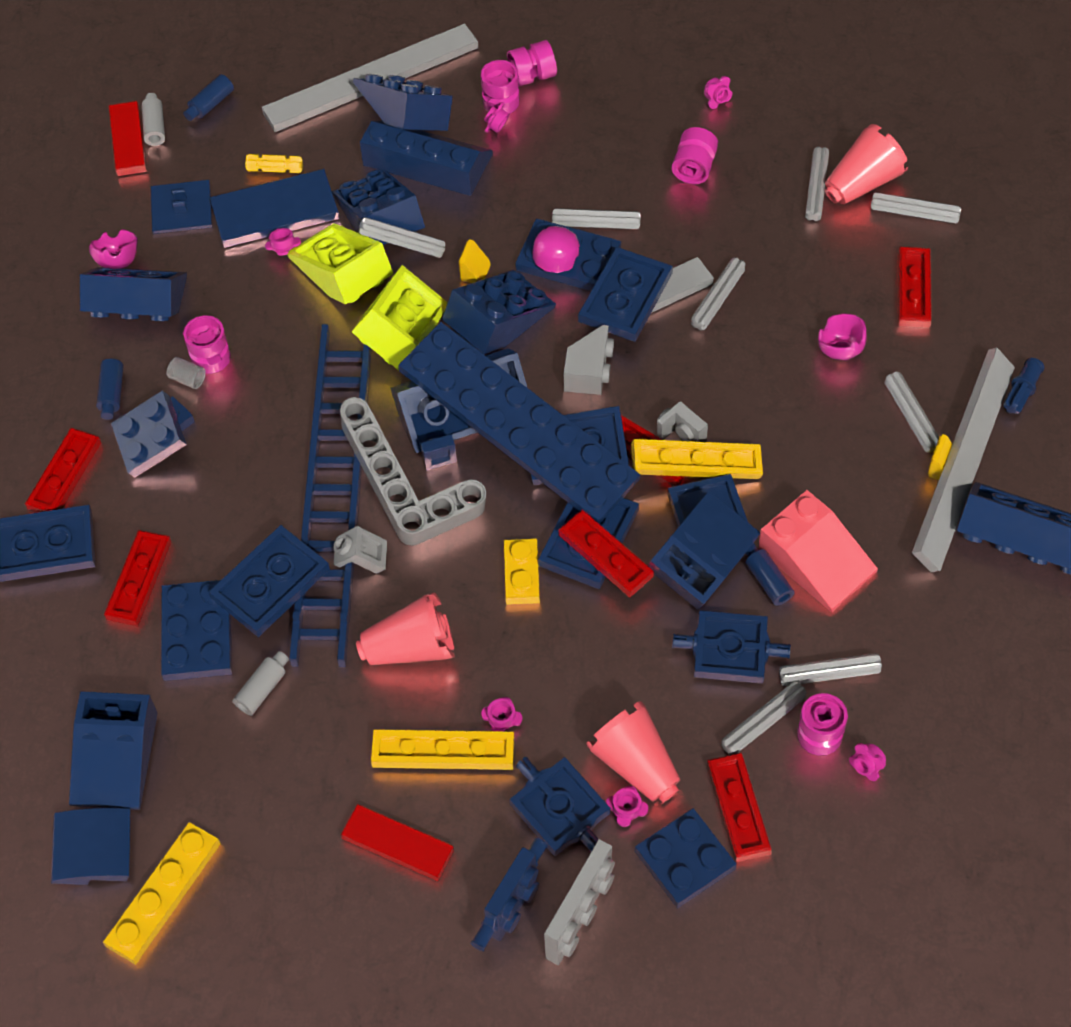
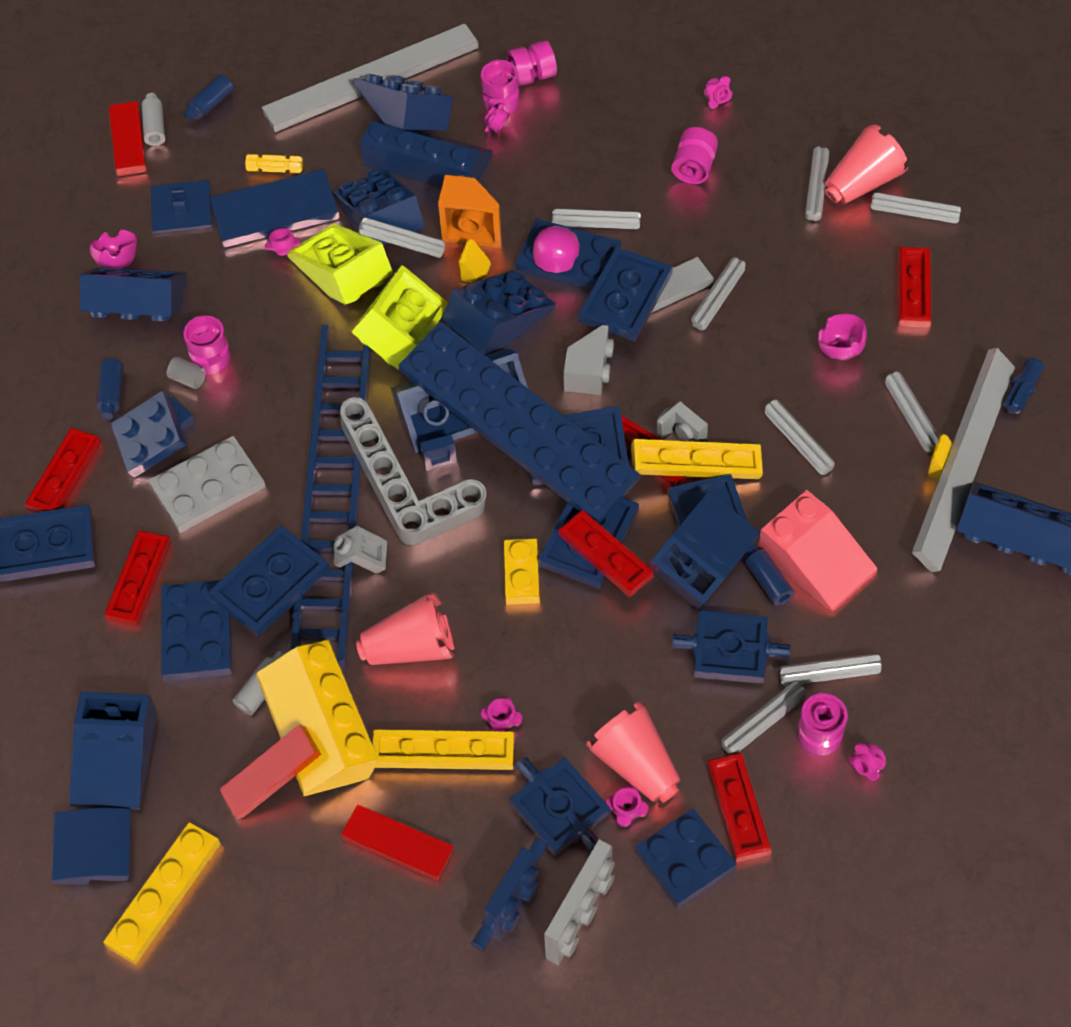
none -> light grey plate [148,436,266,533]
none -> tile [220,724,322,819]
none -> yellow slope [256,640,378,796]
none -> orange slope [438,175,502,248]
none -> light grey axle [764,399,835,475]

